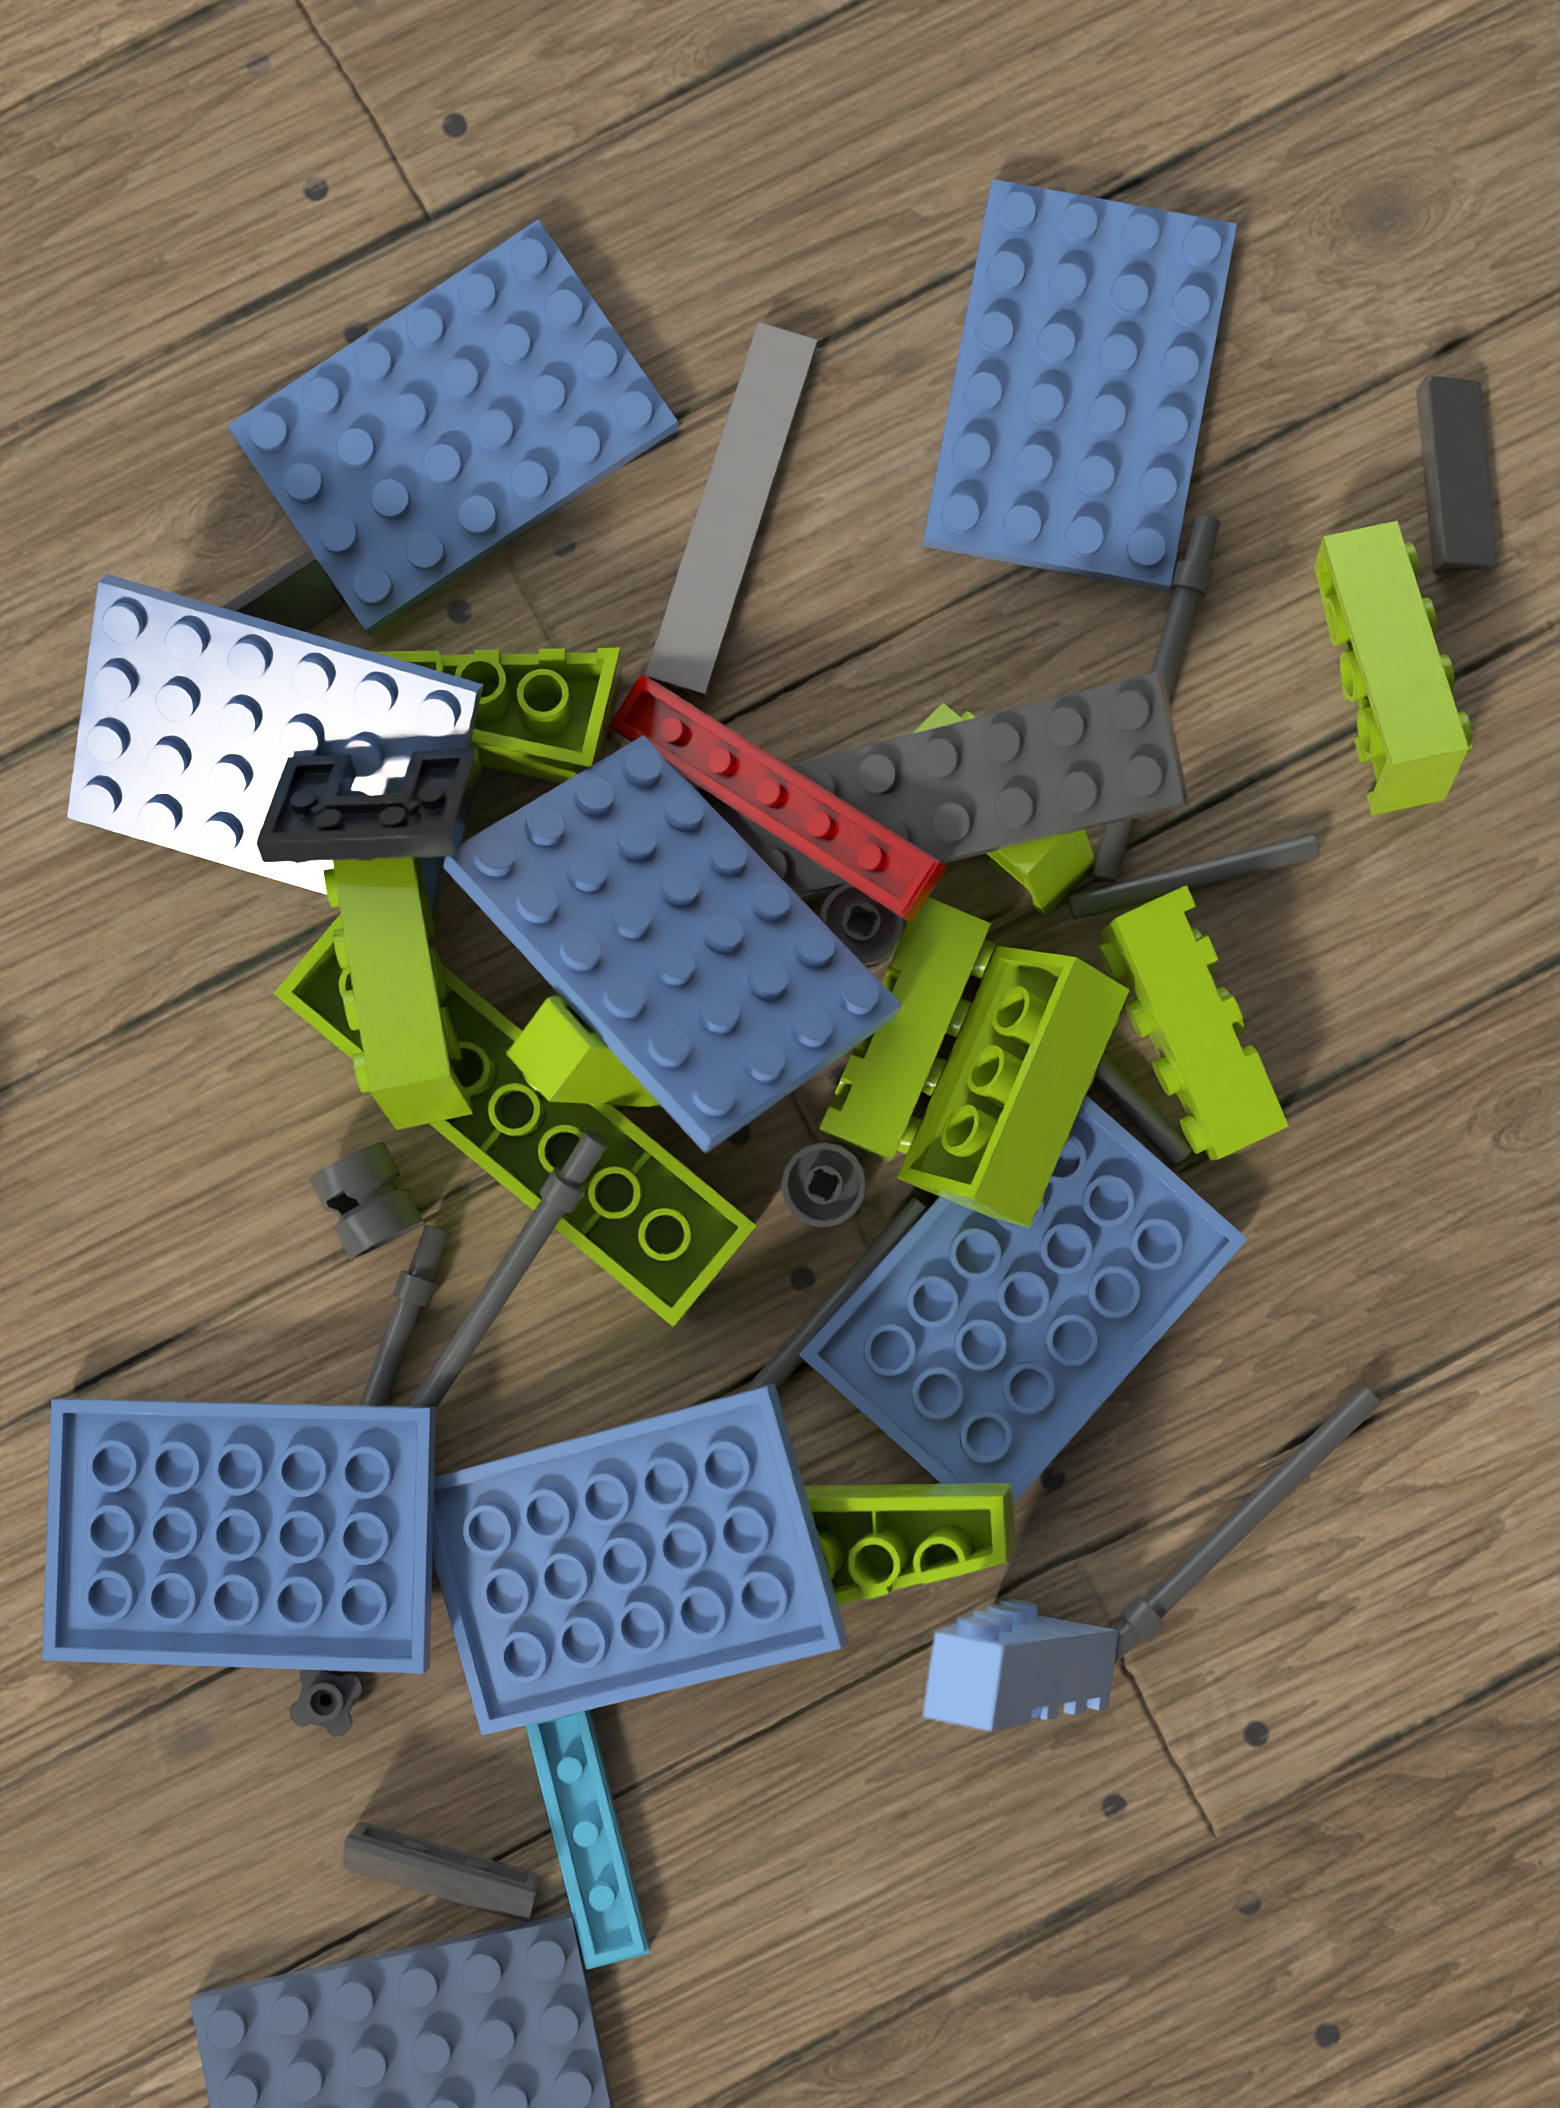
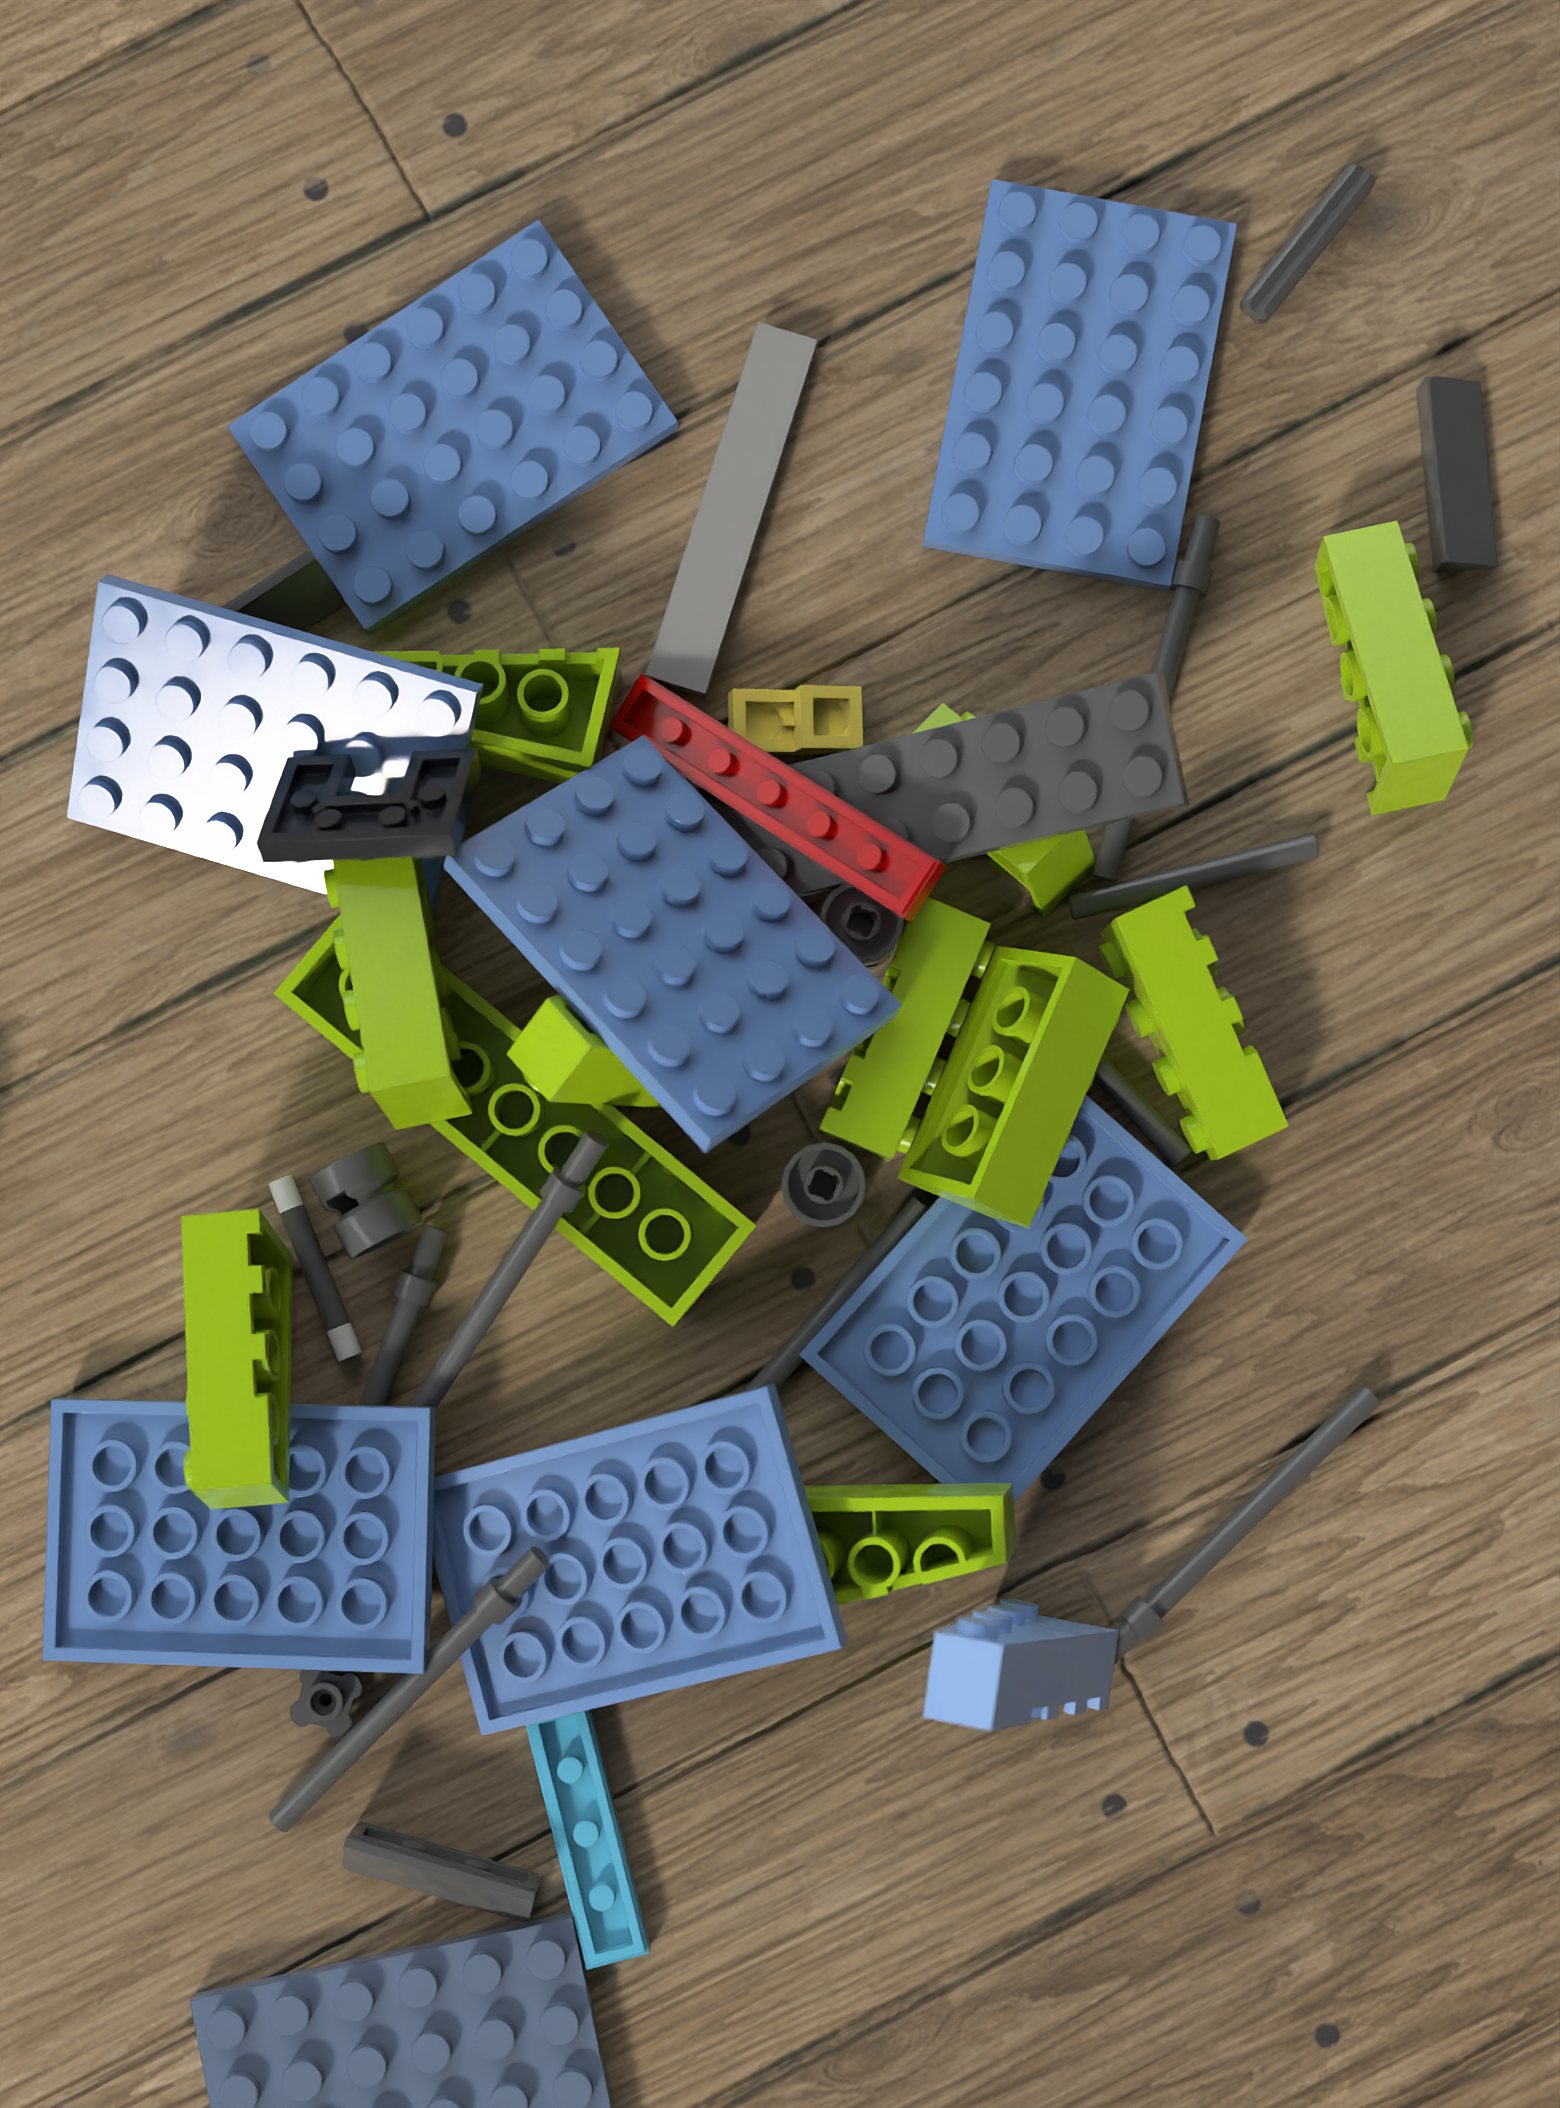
none -> lime wedge [181,1209,293,1509]
none -> dark grey bar [268,1175,362,1362]
none -> dark grey bar [269,1546,551,1832]
none -> light yellow slope [728,685,863,756]
none -> dark grey axle [1240,163,1375,324]

